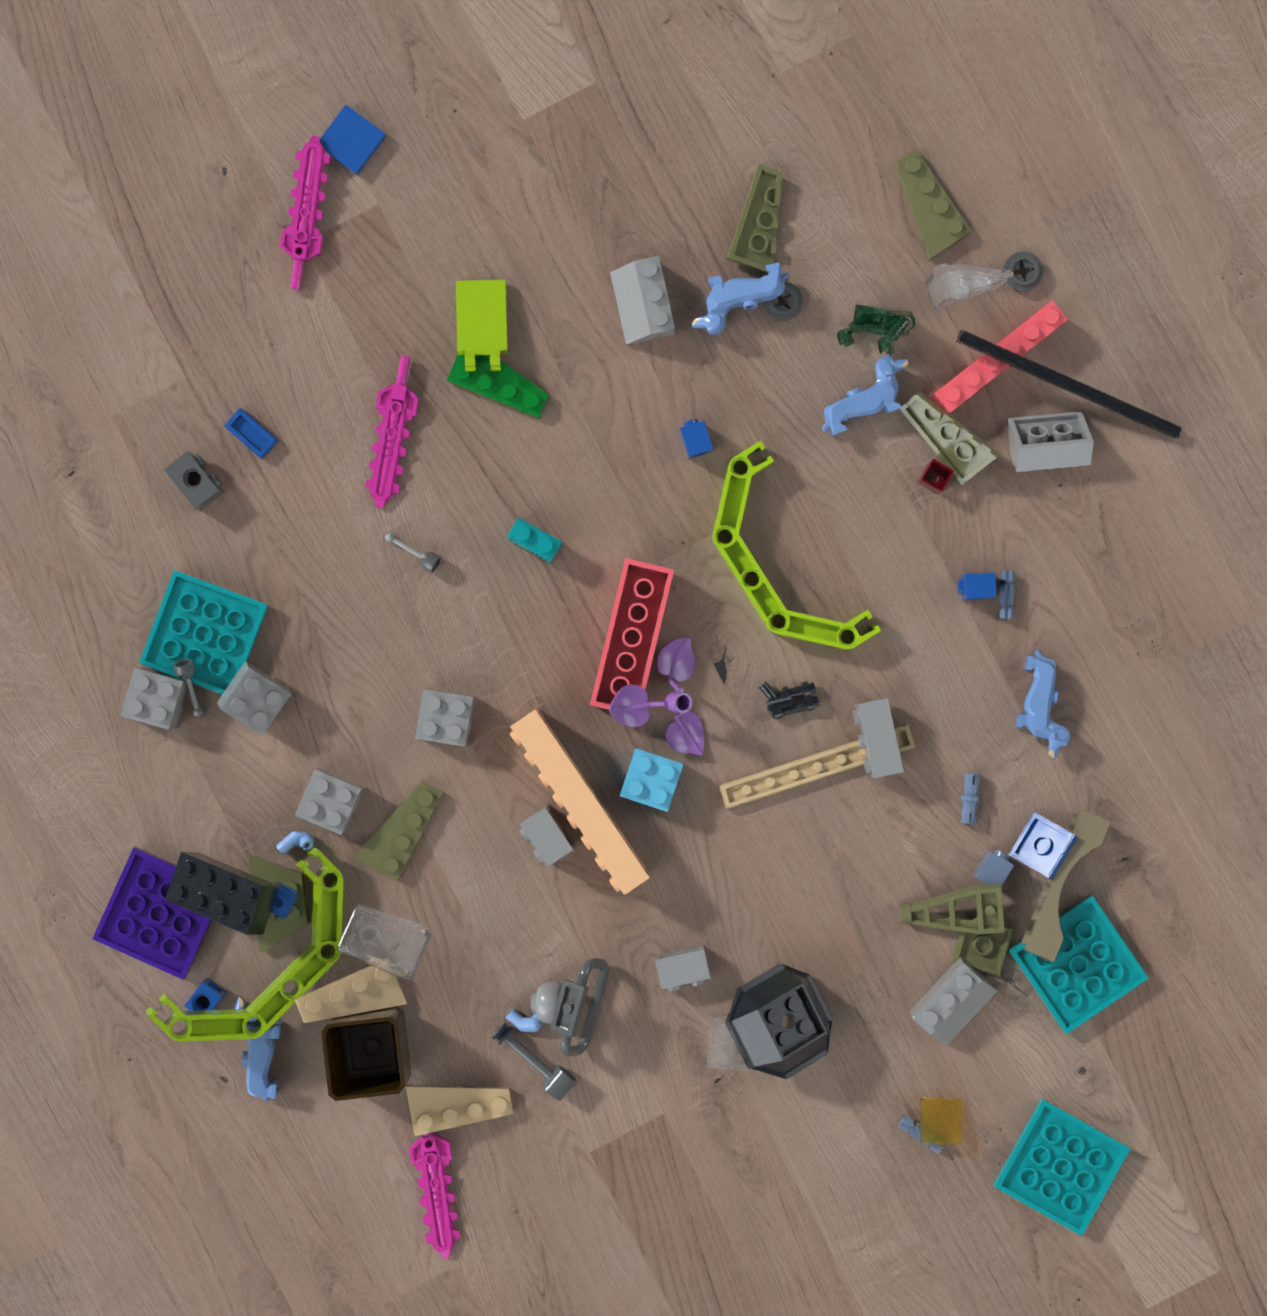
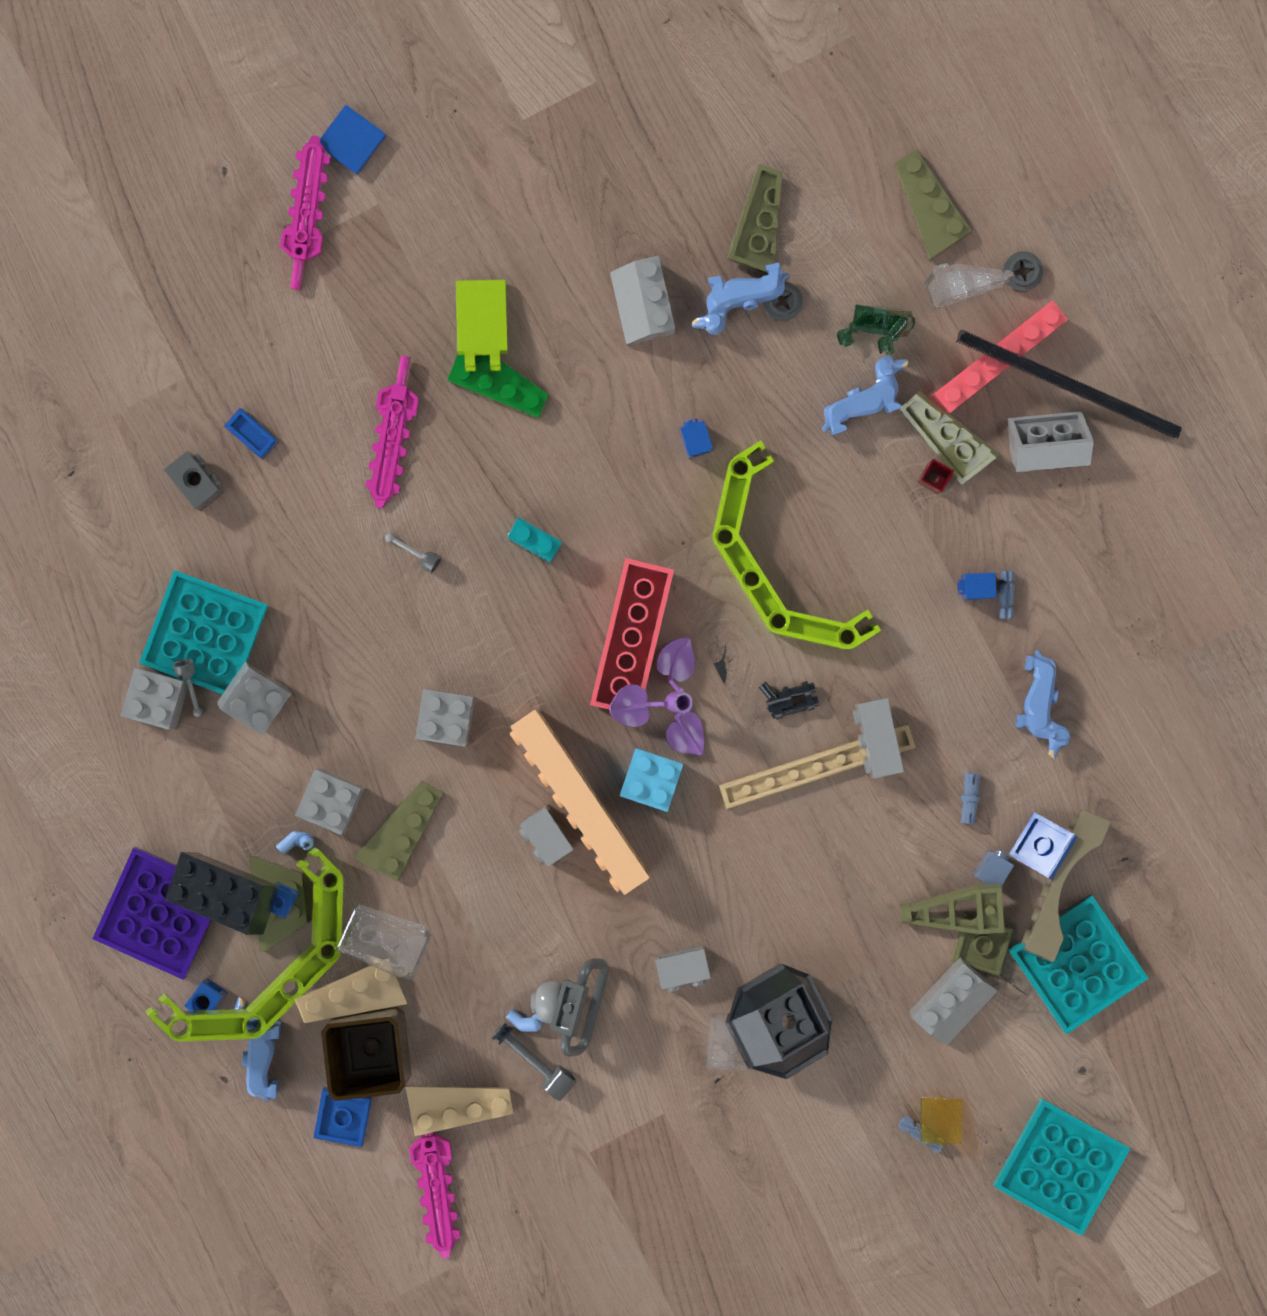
none -> blue tile [313,1087,372,1147]

